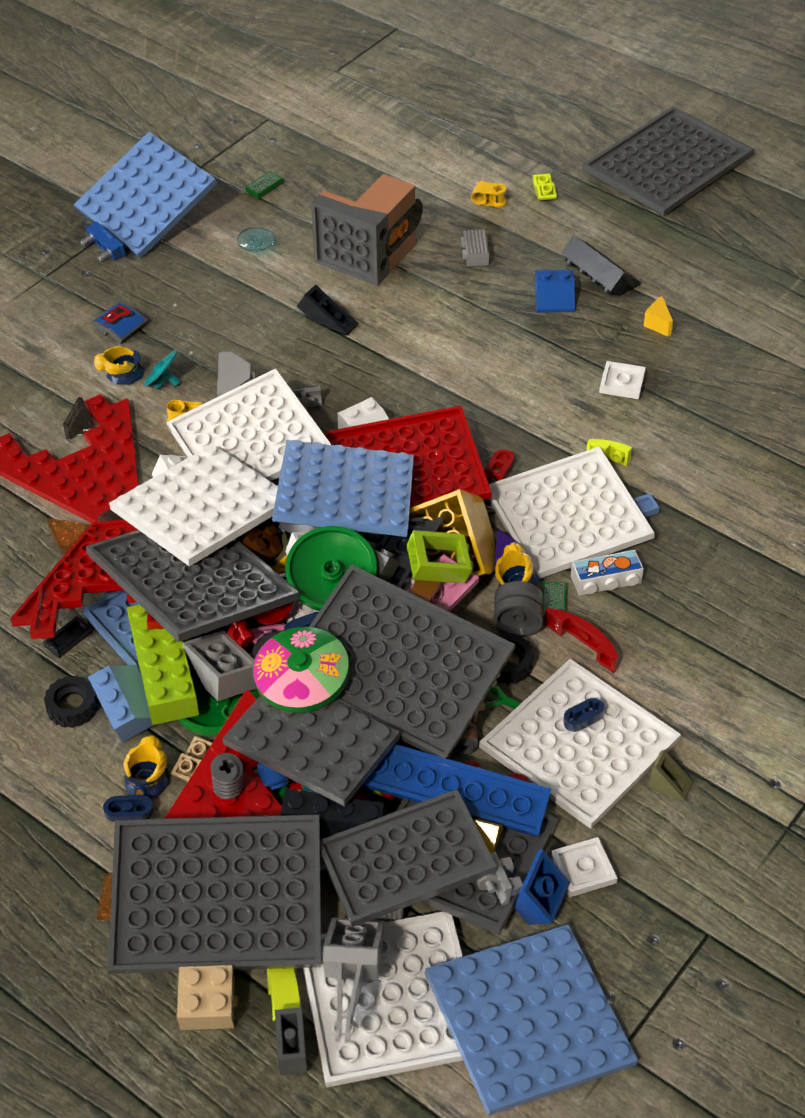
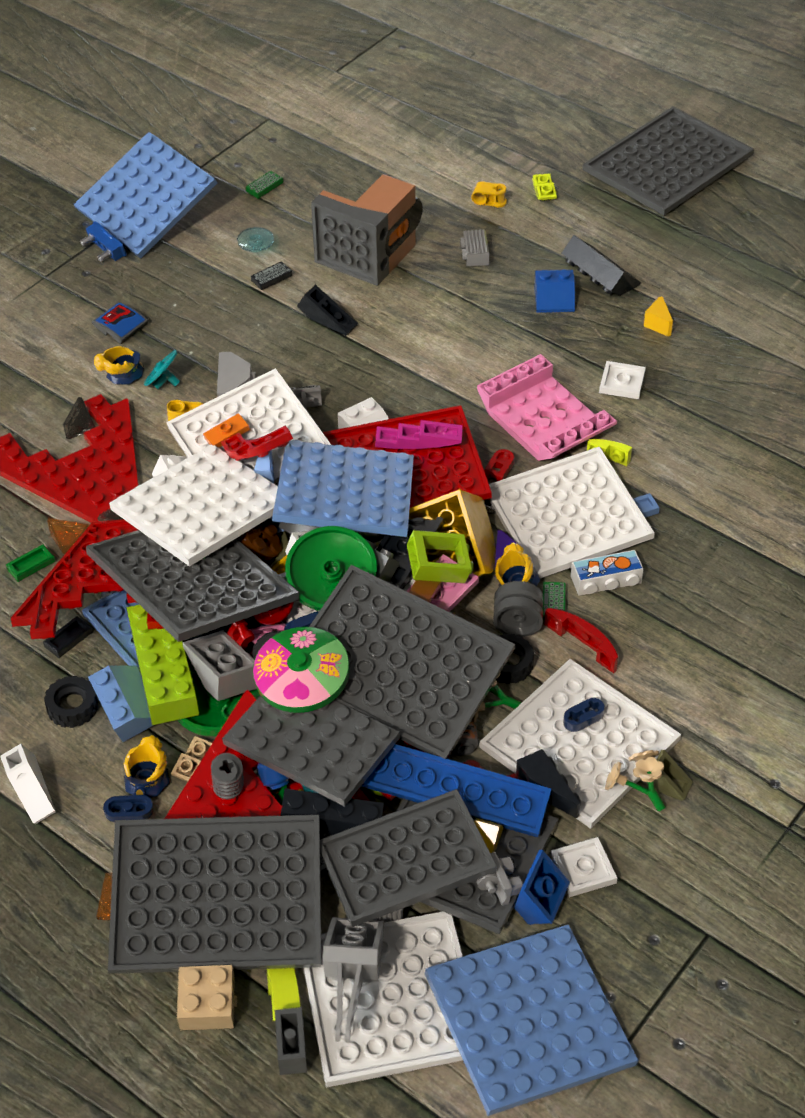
none -> white slope [0,744,56,824]
none -> green tile [6,544,56,582]
none -> orange plate [203,413,250,448]
none -> red plate [221,425,293,461]
none -> black tile [251,261,292,290]
none -> light blue slope [254,450,275,483]
none -> dark pink slope [375,420,462,449]
none -> bright pink slope [477,354,617,461]
none -> black slope [516,749,581,818]
none -> tan plant [605,750,666,812]

